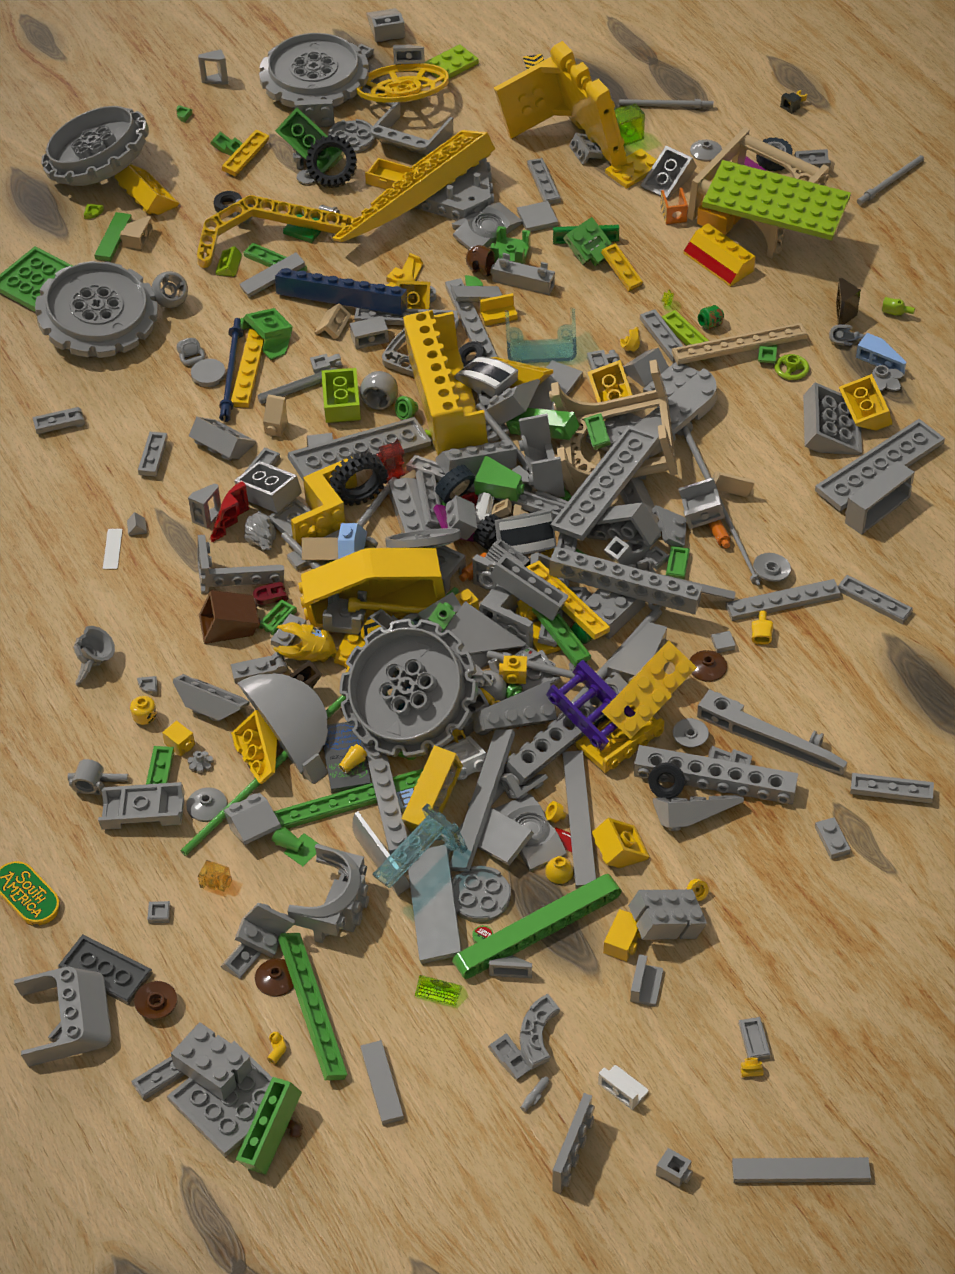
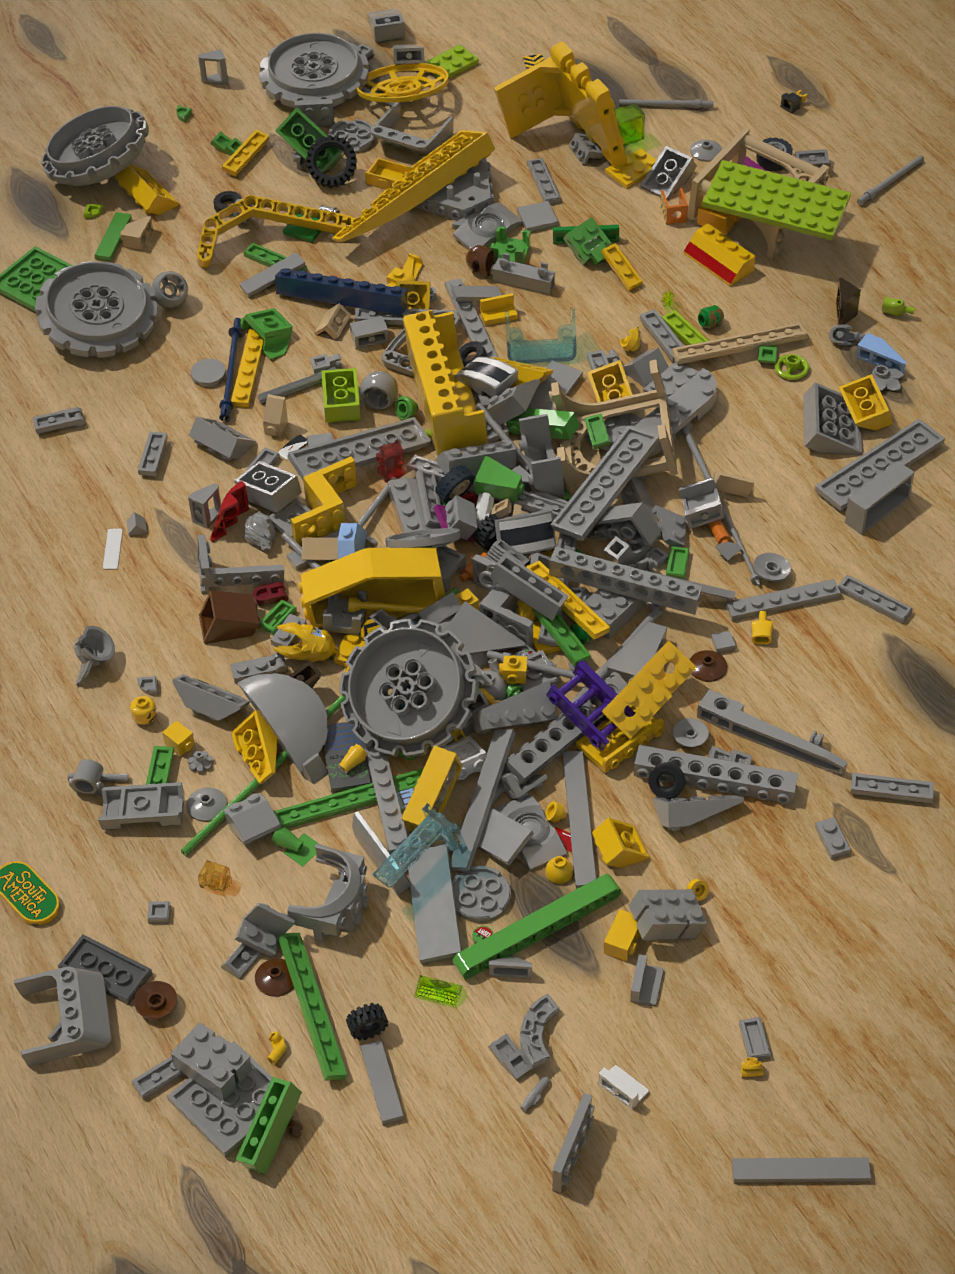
light grey piece [176,338,205,366] -> none
lime slope [215,246,242,276] -> none
light grey piece [297,169,316,185] -> none
black tyre [330,452,388,506] -> none
bright green brick [428,602,456,633] -> none
bright green tile [465,275,483,286] -> none
light grey brick [656,1148,693,1187] -> none
none -> sticker [278,435,307,460]
none -> black tyre [346,1003,388,1040]
none -> light grey tile [715,542,742,561]

